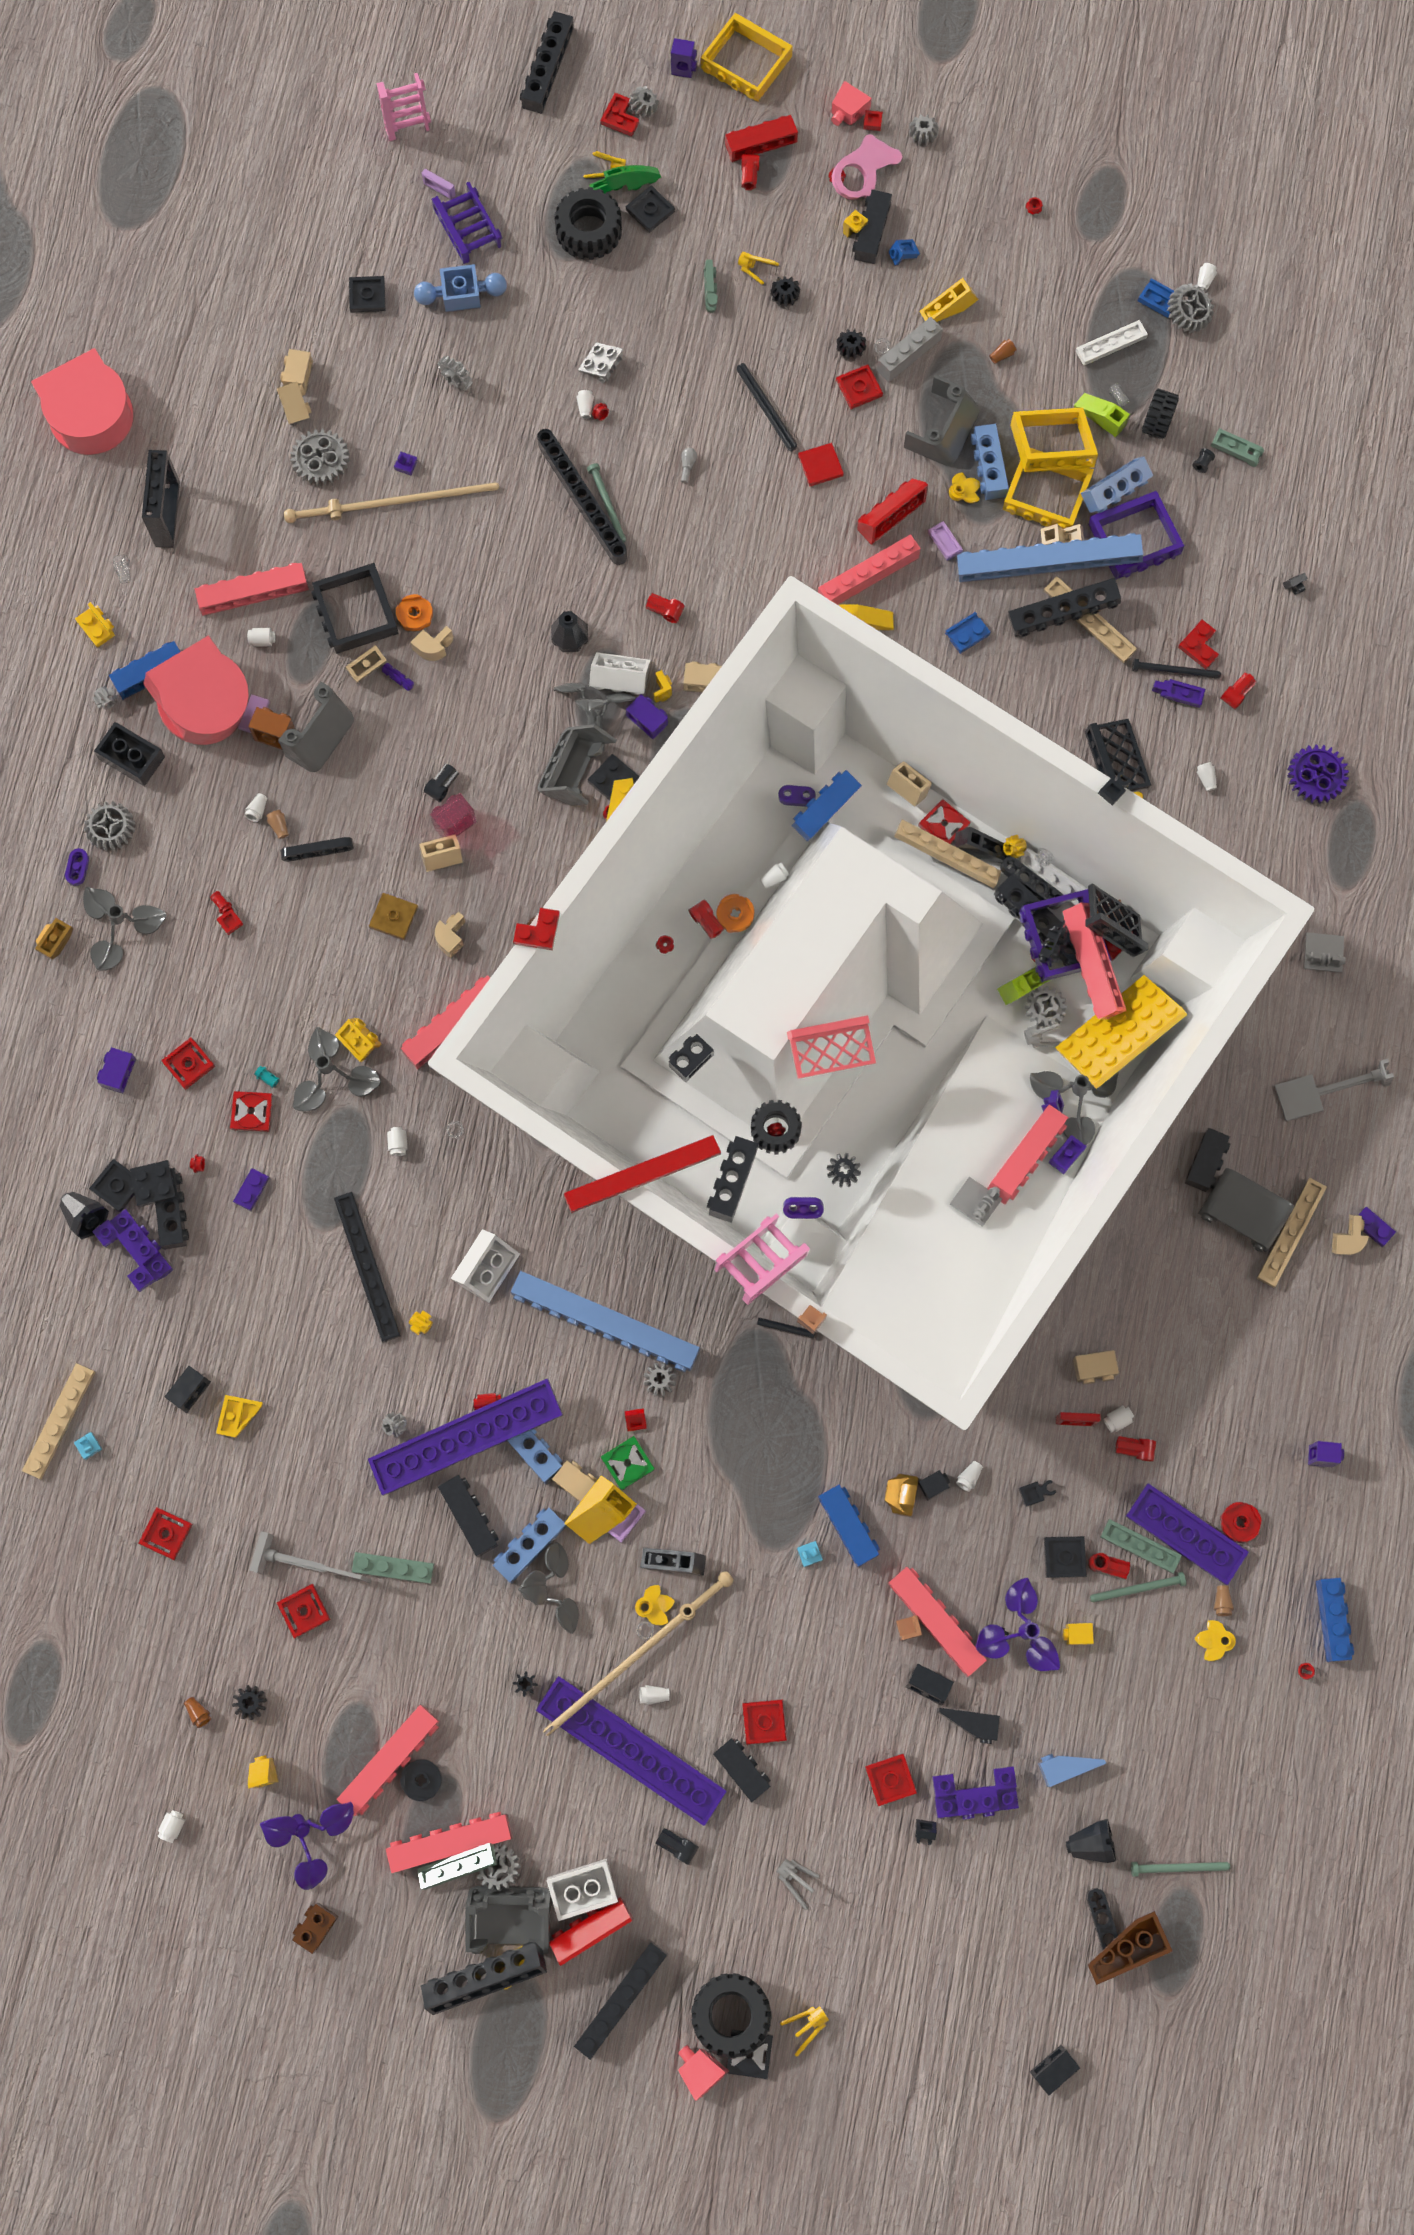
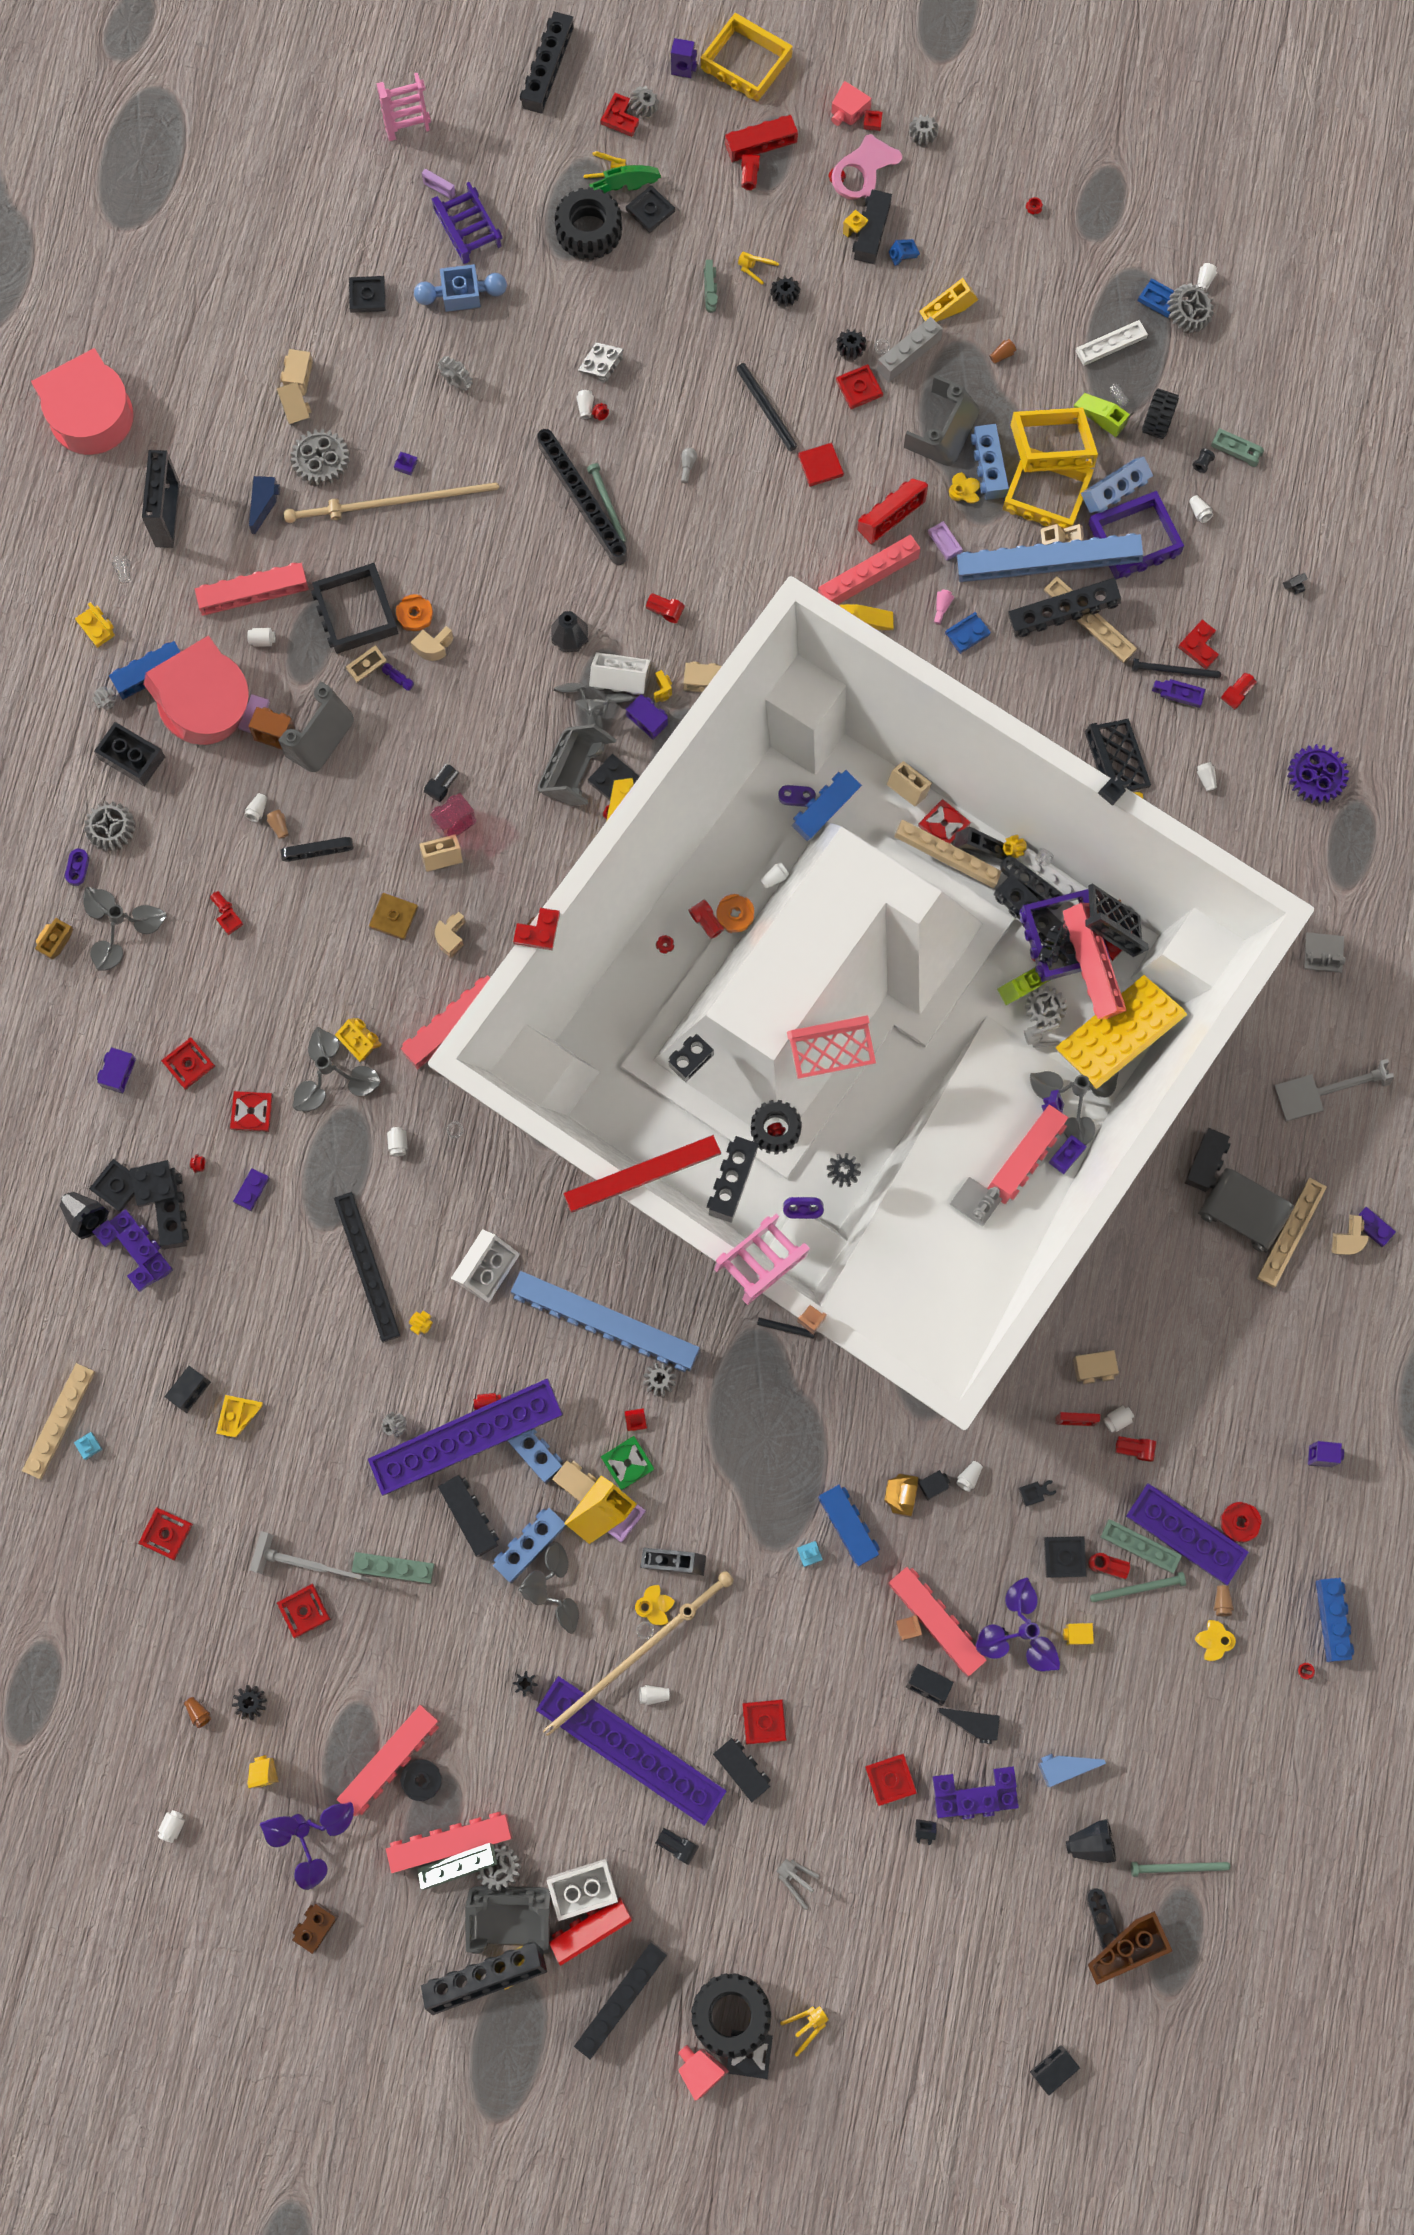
teal pin [254,1066,280,1088] -> none
none -> dark blue slope [249,476,280,534]
none -> bright pink cone [934,589,954,624]
none -> white cone [1189,495,1213,523]

